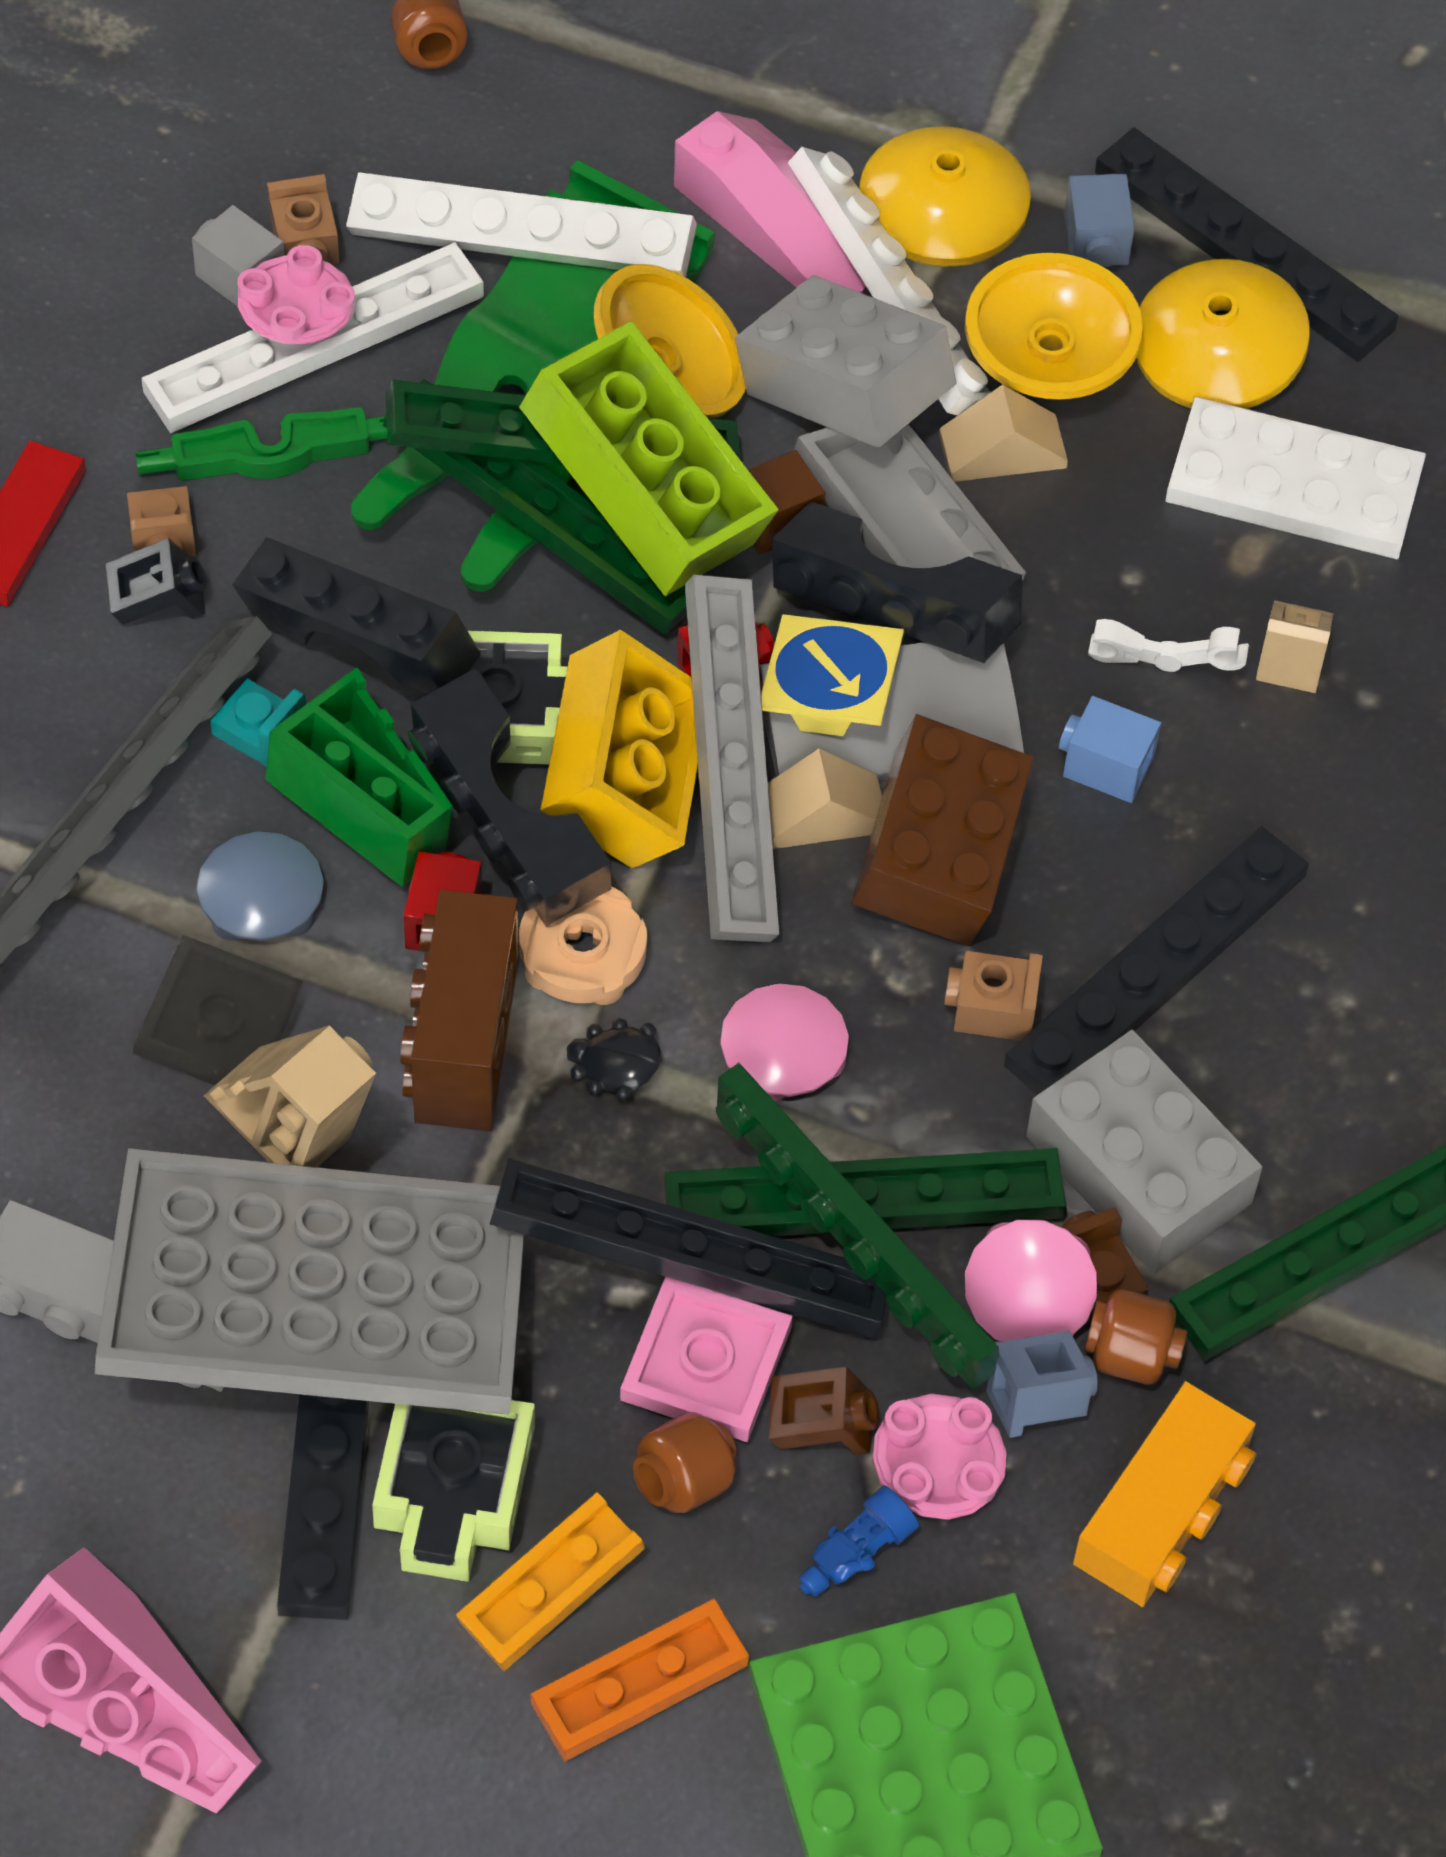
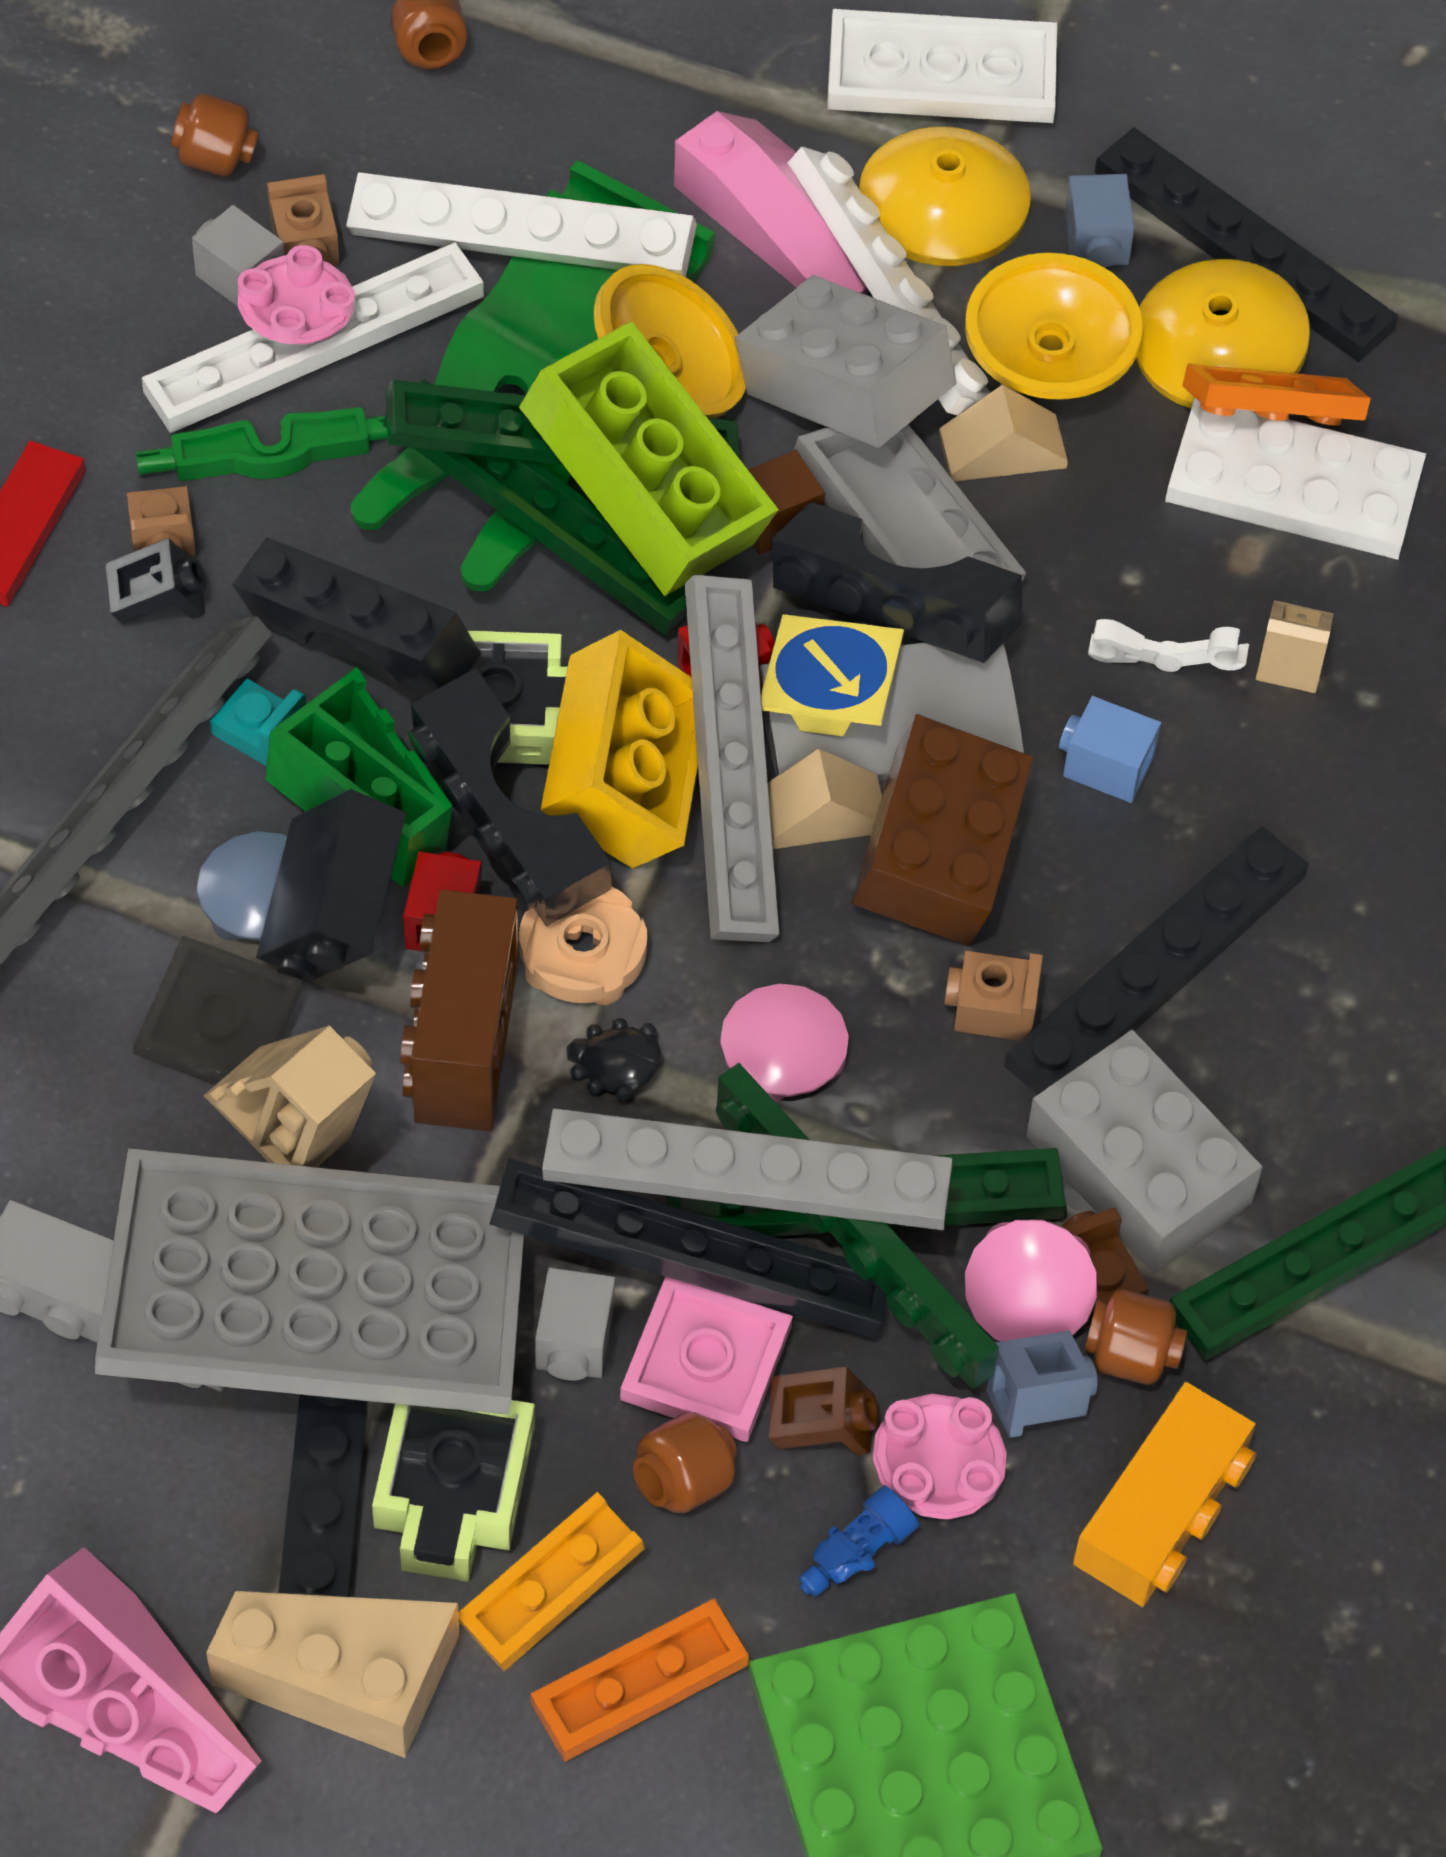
none -> dark orange head [170,93,258,177]
none -> tan wedge [206,1591,460,1758]
none -> black brick [256,789,406,983]
none -> light grey brick [535,1268,615,1381]
none -> light grey plate [542,1109,952,1230]
none -> white plate [827,9,1057,123]
none -> orange plate [1182,363,1371,426]

